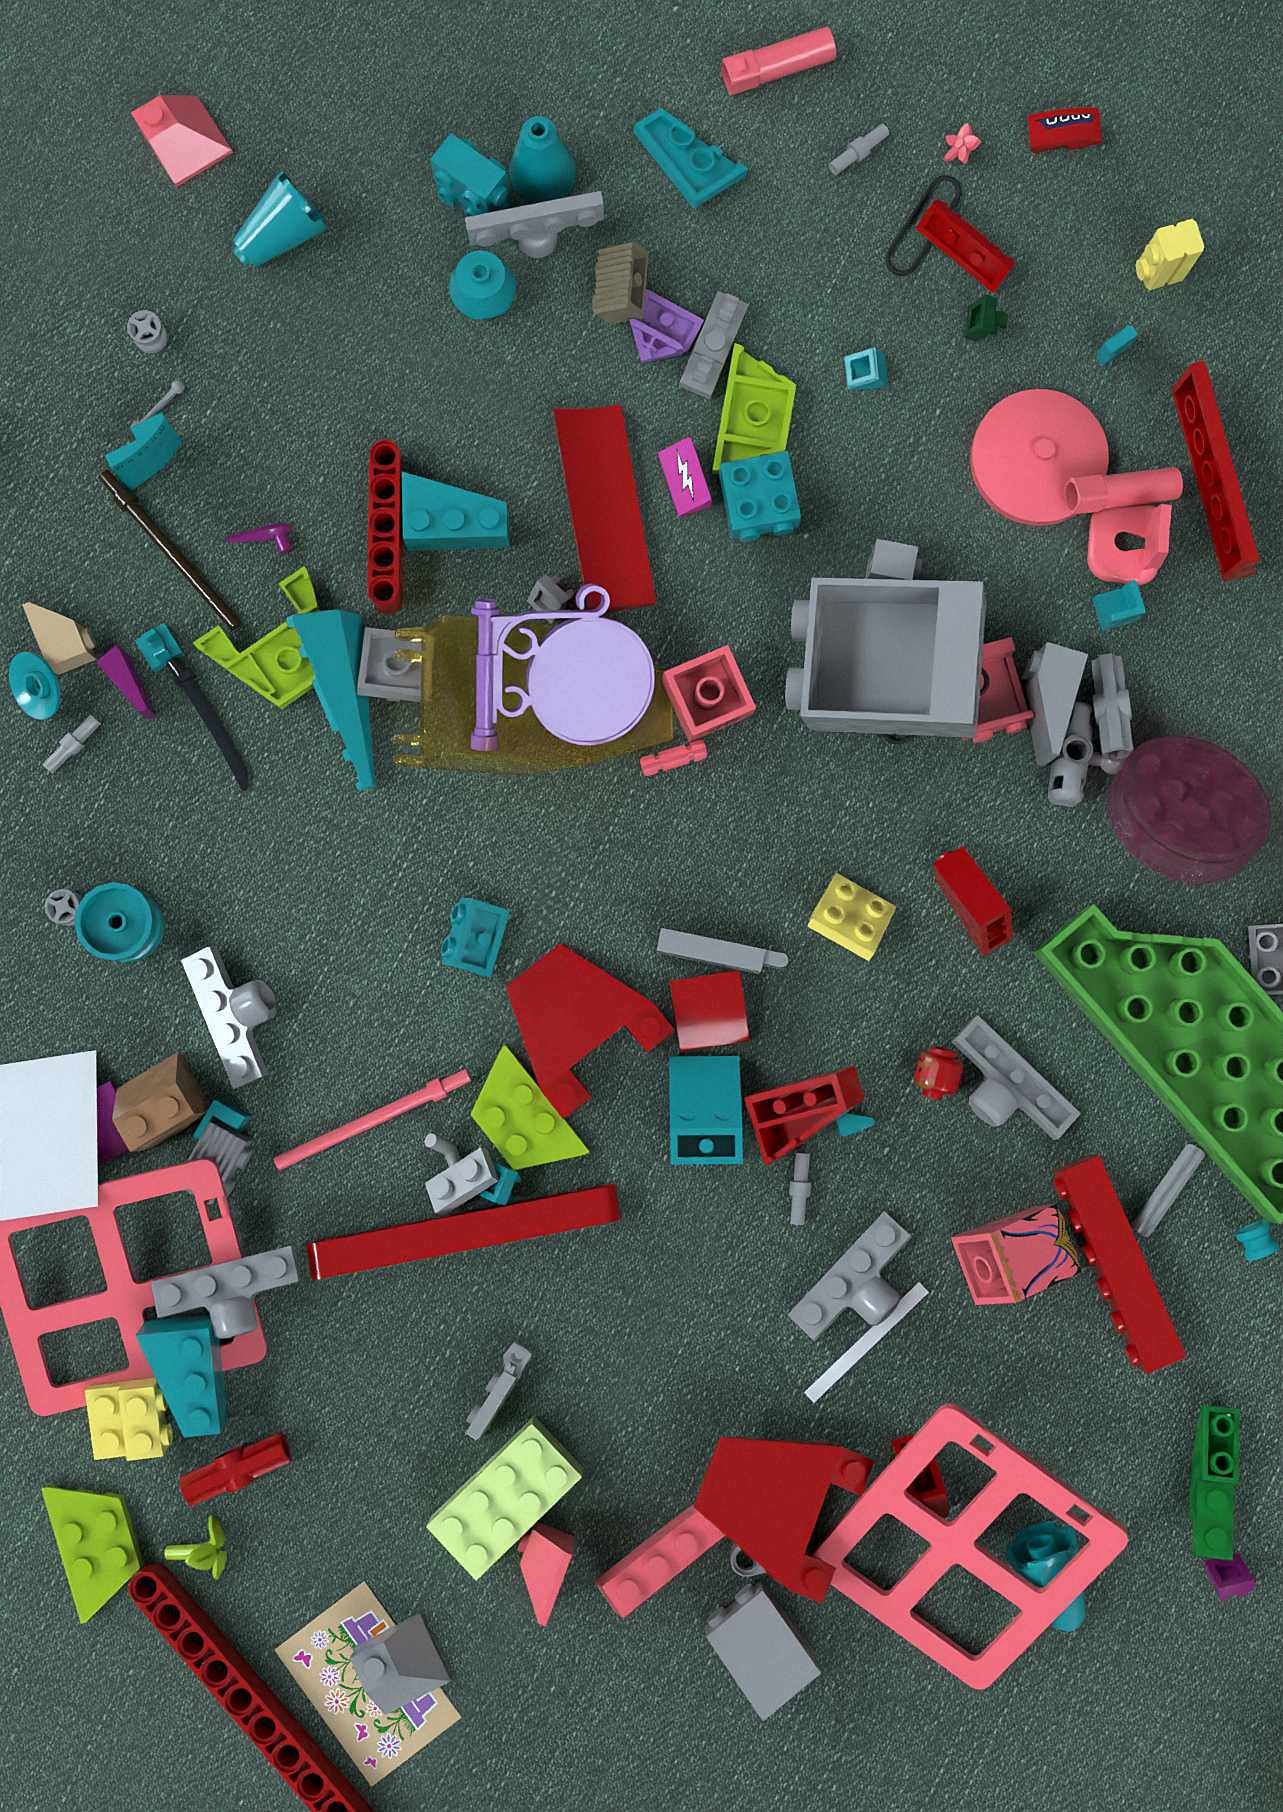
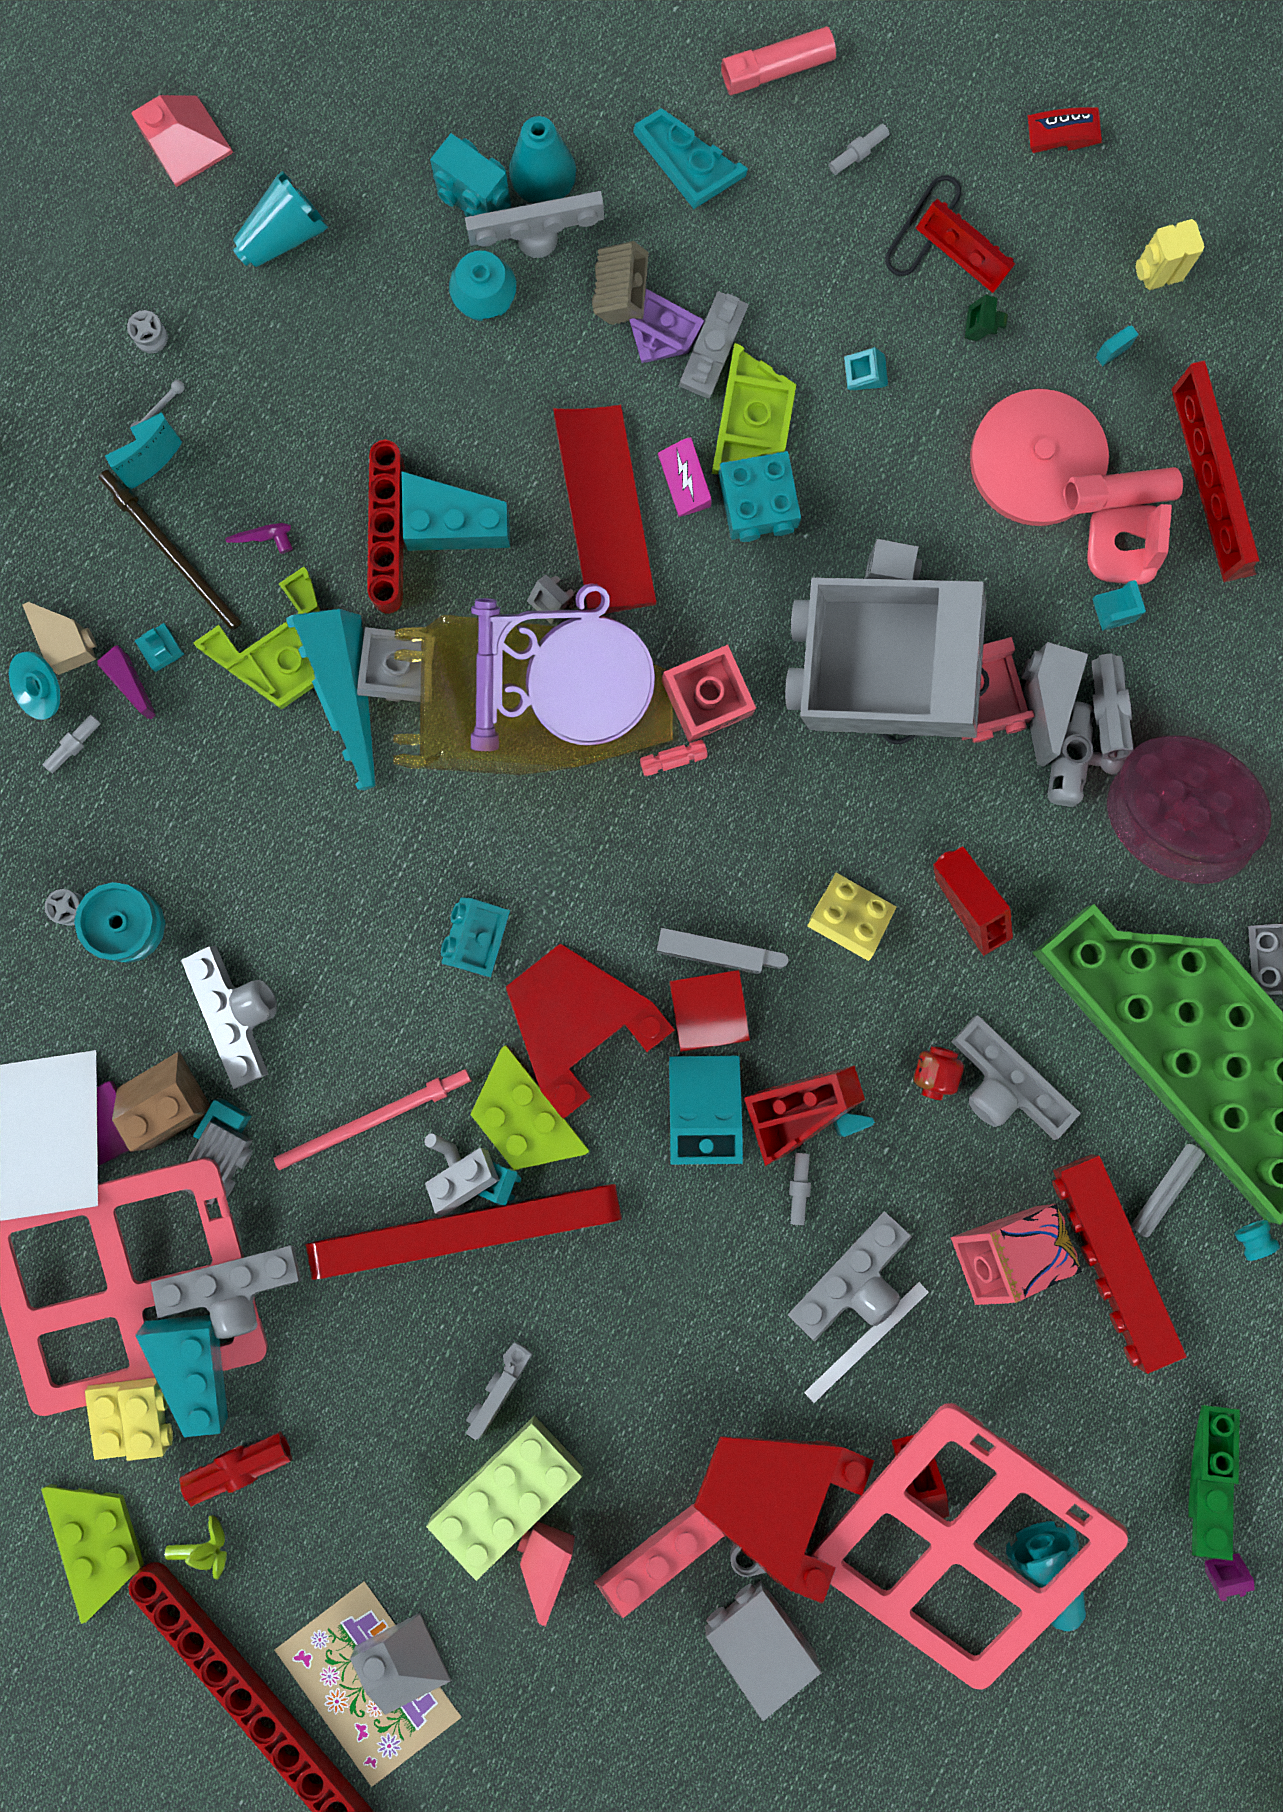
black sword [166,658,248,791] -> none
coral plant [943,123,981,164] -> none

